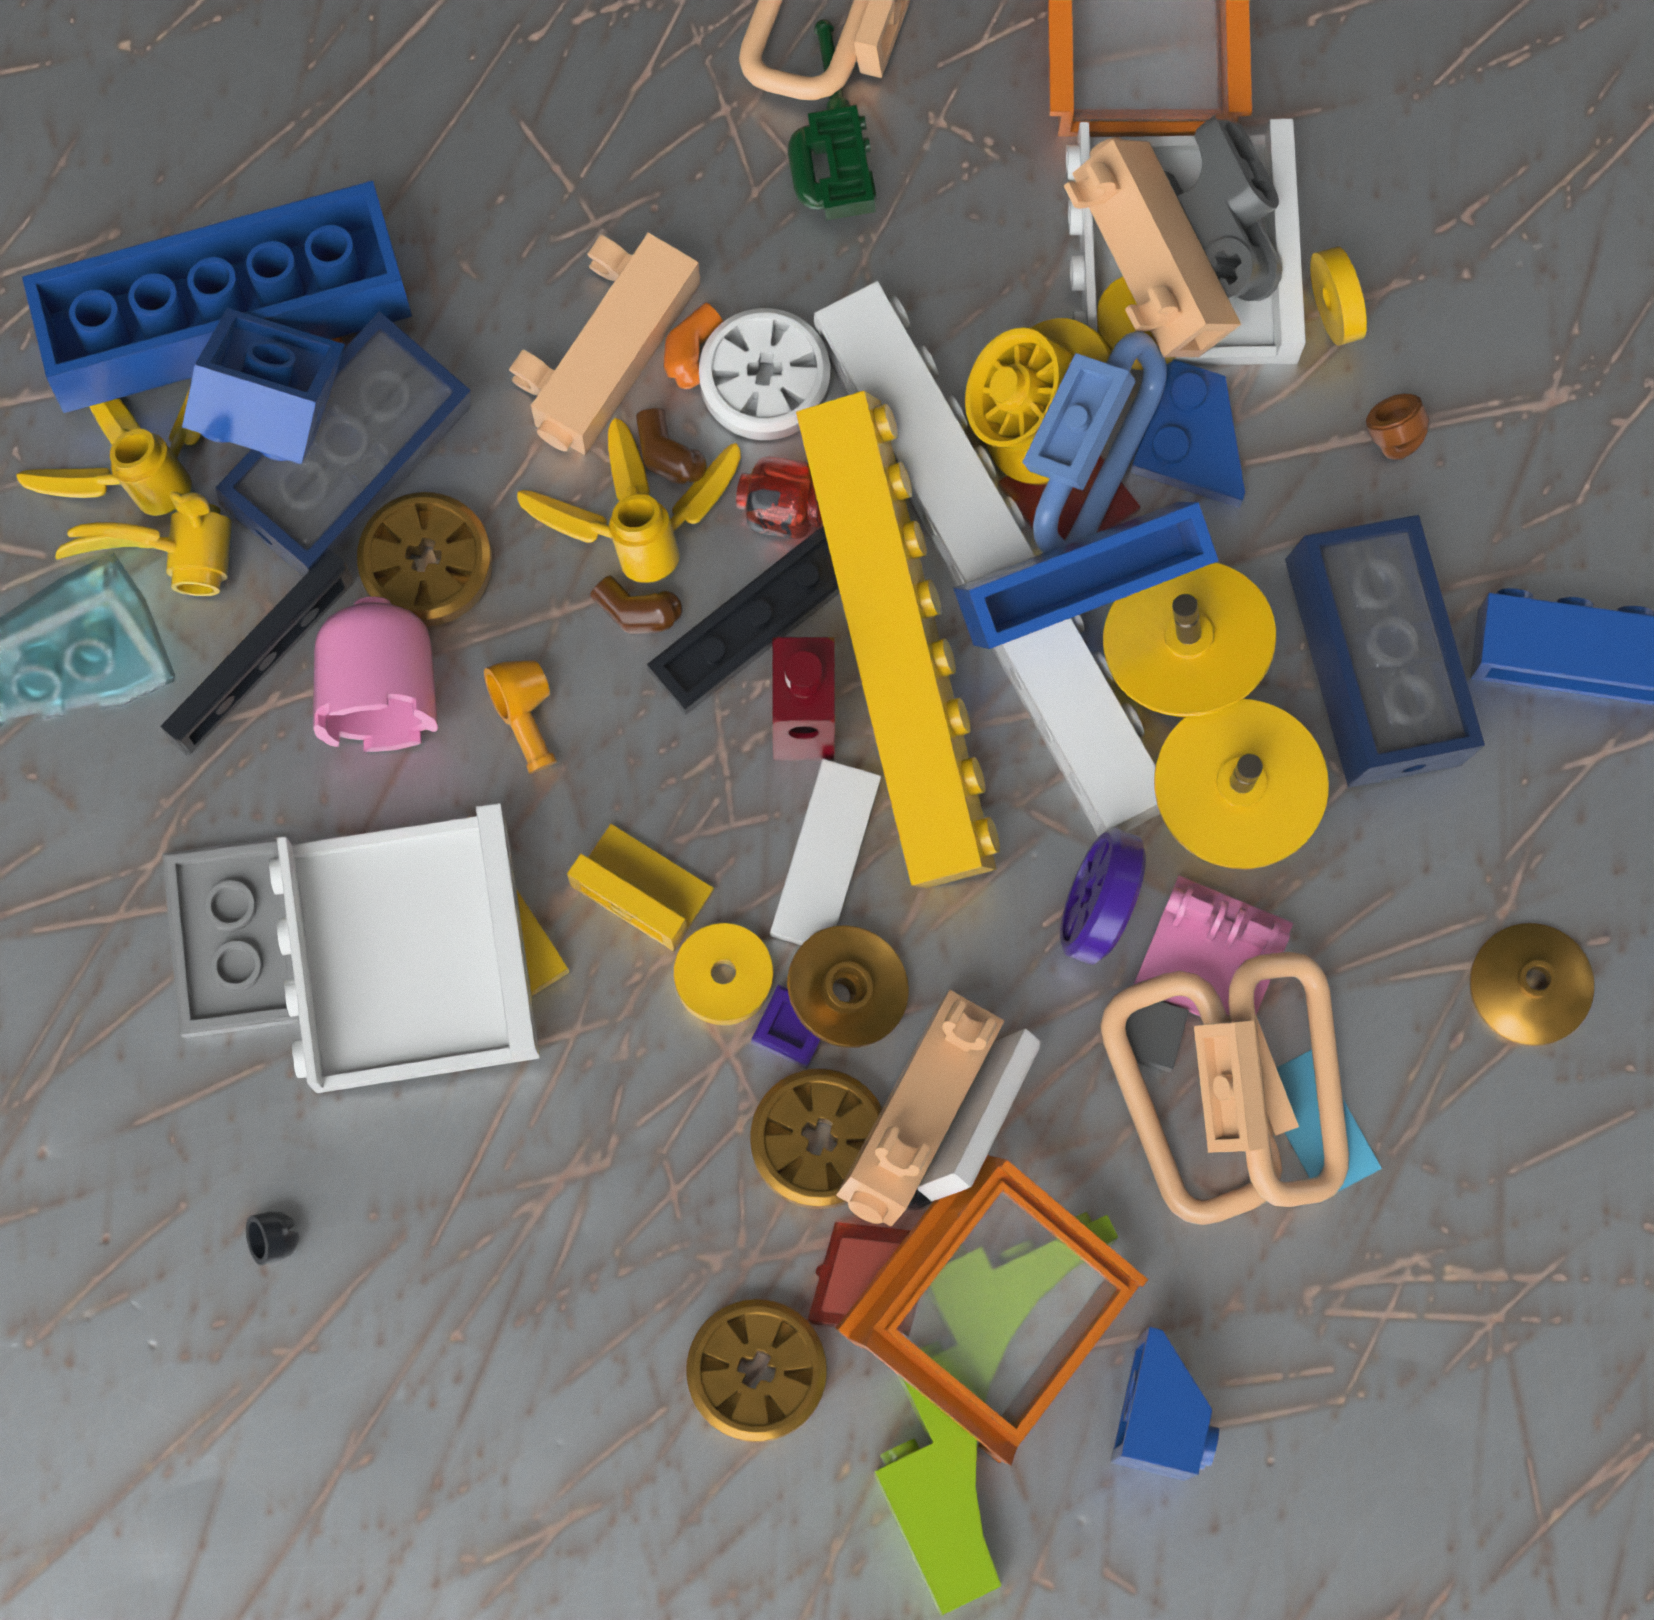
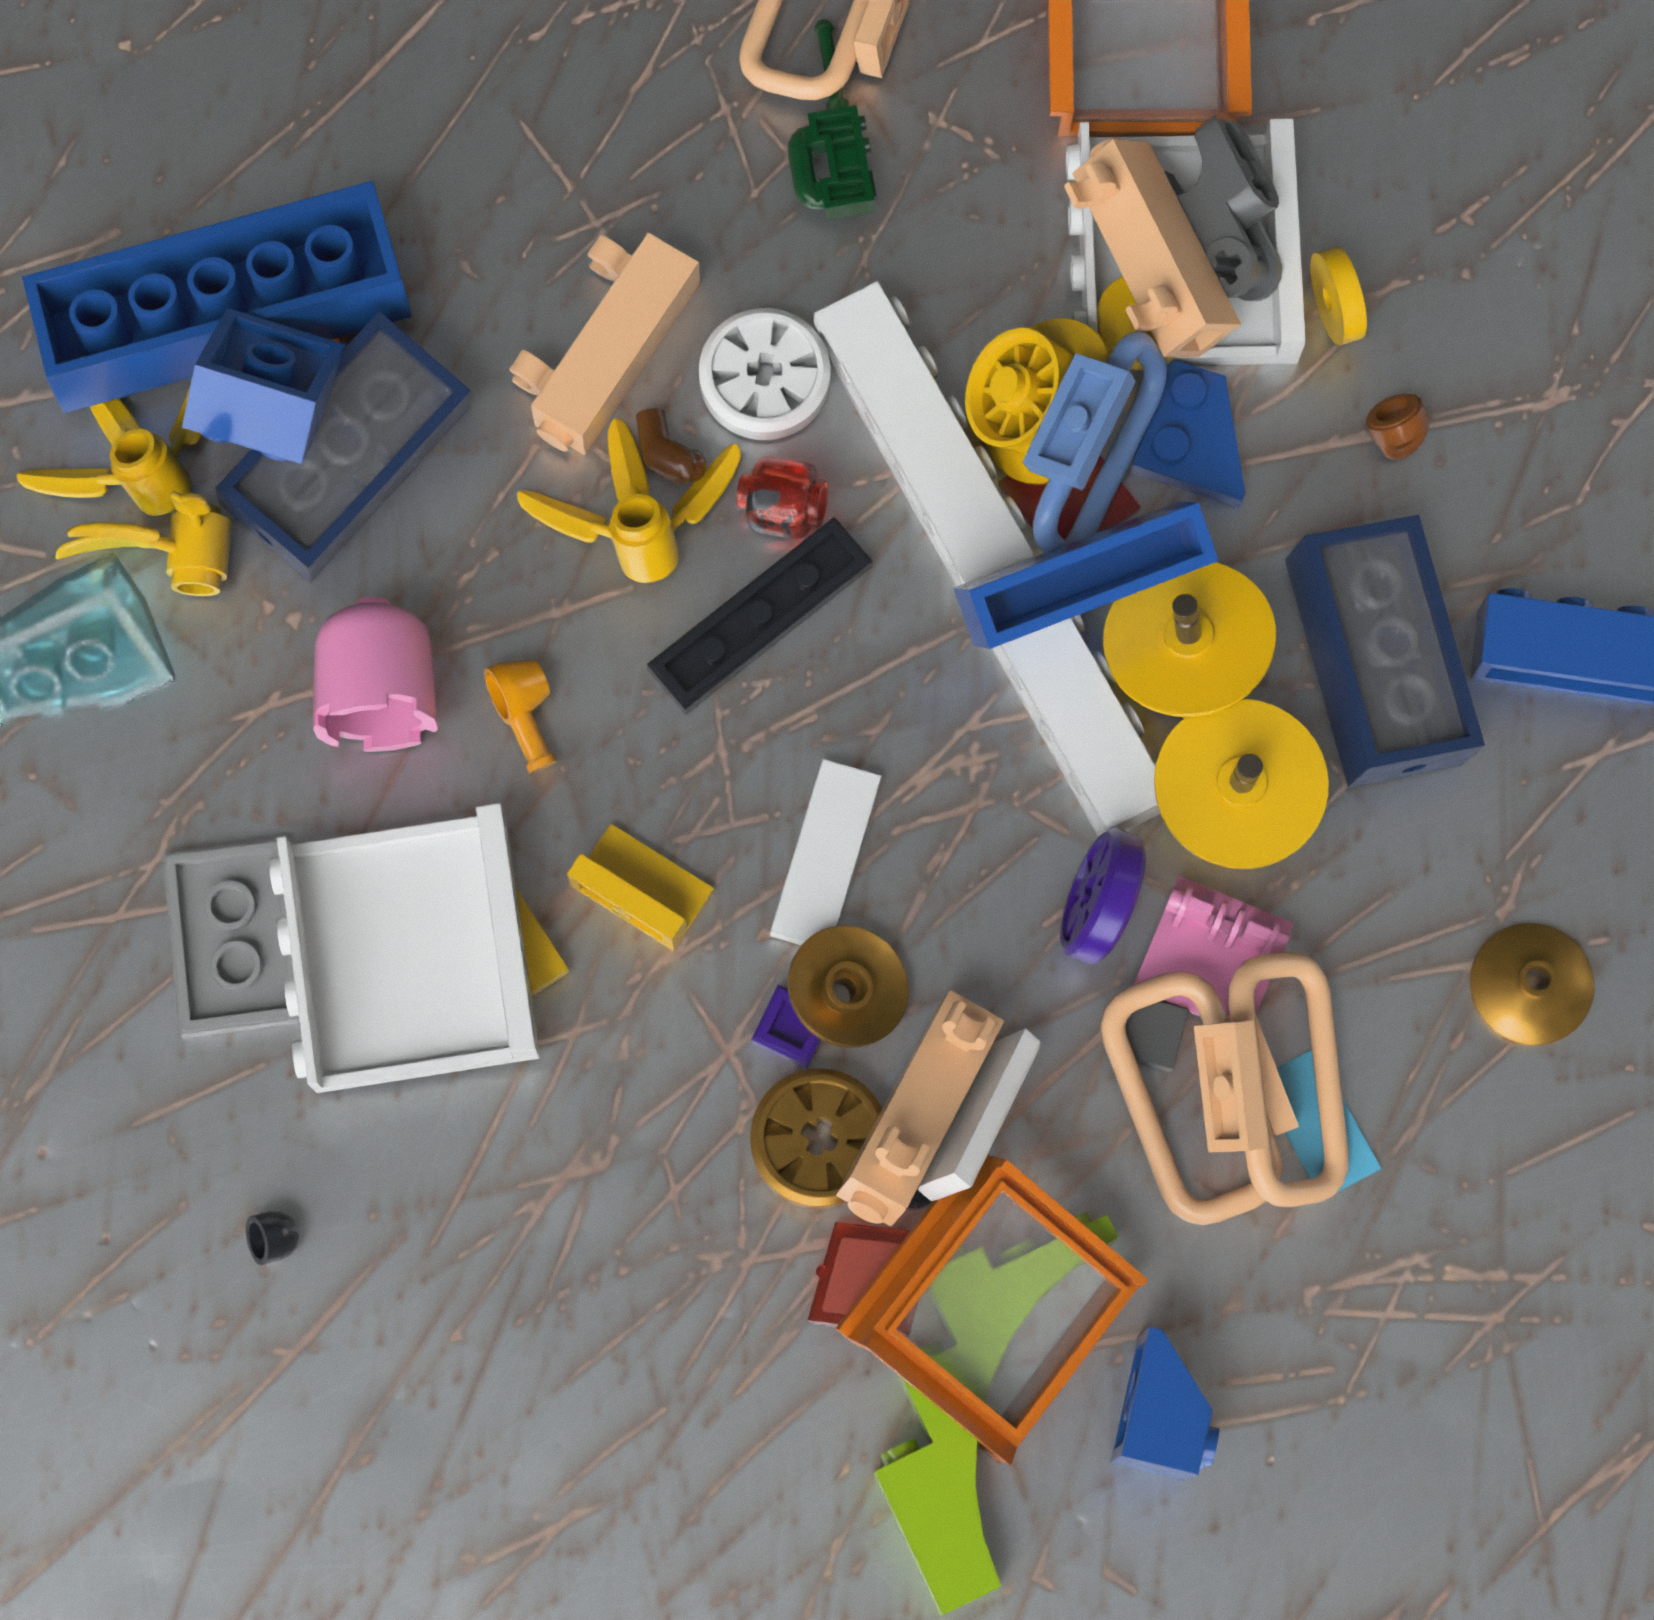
black tile [160,549,353,755] -> none
pearl gold wheel [357,492,492,626] -> none
reddish brown arm [590,575,683,635] -> none
orange arm [663,302,723,389] -> none
yellow piece [674,923,773,1025] -> none
pearl gold wheel [686,1299,827,1443] -> none
dark red torso [772,637,835,761] -> none
yellow brick [796,390,1000,888] -> none

